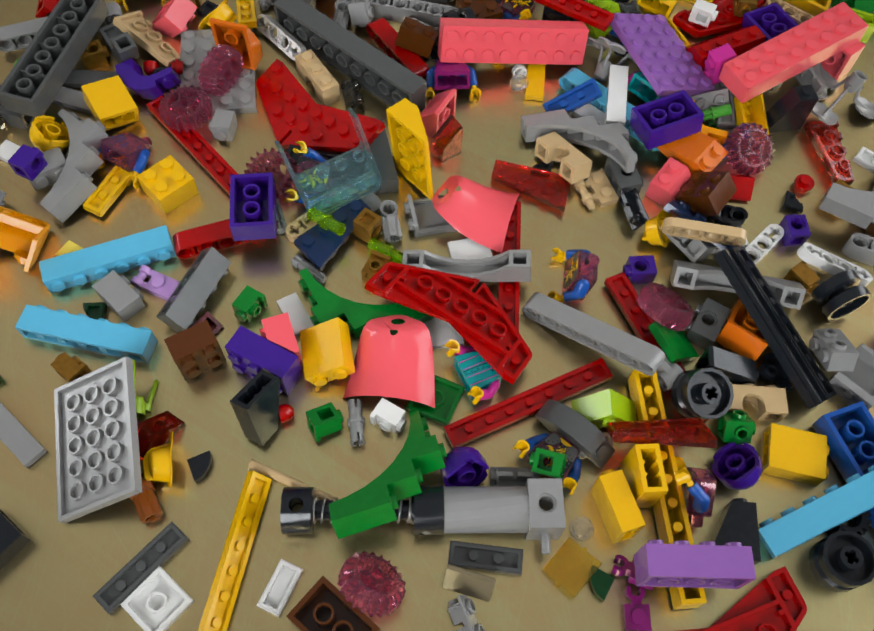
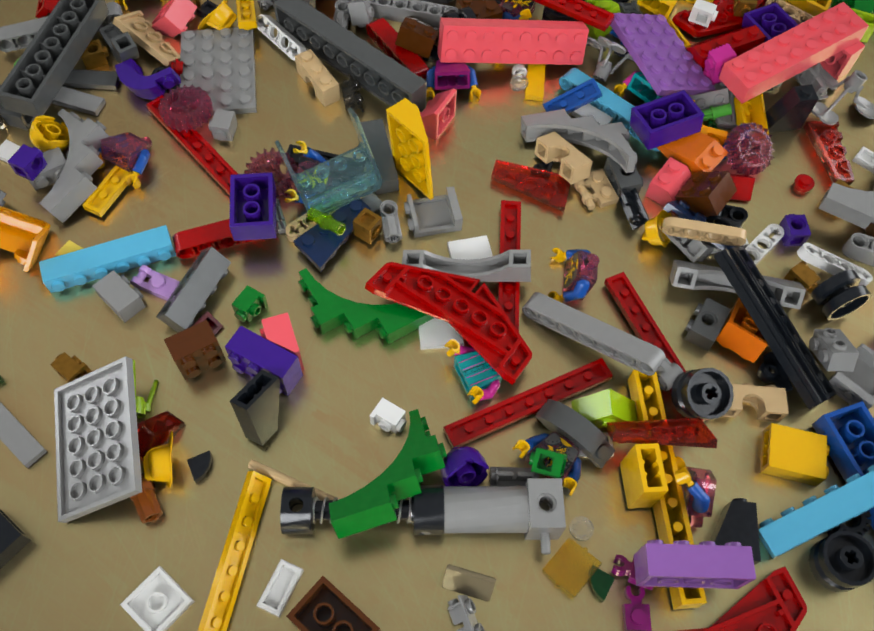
medium azure brick [15,304,158,364] -> none
yellow brick [81,75,139,131] -> none
dark green tile [83,302,107,320] -> none
dark grey tile [93,522,190,615] -> none
yellow brick [137,155,199,214] -> none
red hinge [143,60,159,76] -> none
clear pink gear [197,44,244,96] -> none
orange slope [209,18,263,70] -> none
red wing [256,59,386,152] -> none
white tile [277,292,314,338] -> none
red hinge [278,404,294,424] -> none
light grey axle [291,255,327,285] -> none
yellow brick [300,317,355,386] -> none
green brick [306,402,344,442] -> none
clear pink gear [337,551,406,618] -> none
coral piece [343,315,435,408] -> none
light grey pin [347,399,365,446] -> none
pearl gold brick [361,249,391,282] -> none
clear neon green pin [367,237,403,264] -> none
green tile [406,375,465,427] -> none
clear red slope [431,115,463,163] -> none
coral piece [432,175,522,253] -> none
dark grey tile [448,540,523,576] -> none
yellow brick [590,469,646,544] -> none
white tile [605,64,629,126] -> none
dark purple brick [623,255,657,285] -> none
clear pink gear [637,282,694,331] -> none
green tile [648,321,699,363] -> none
black slope [695,345,759,385] -> none
dark purple cylinder [711,442,763,490] -> none
green brick [716,410,756,445] -> none
black tile [781,190,803,215] -> none

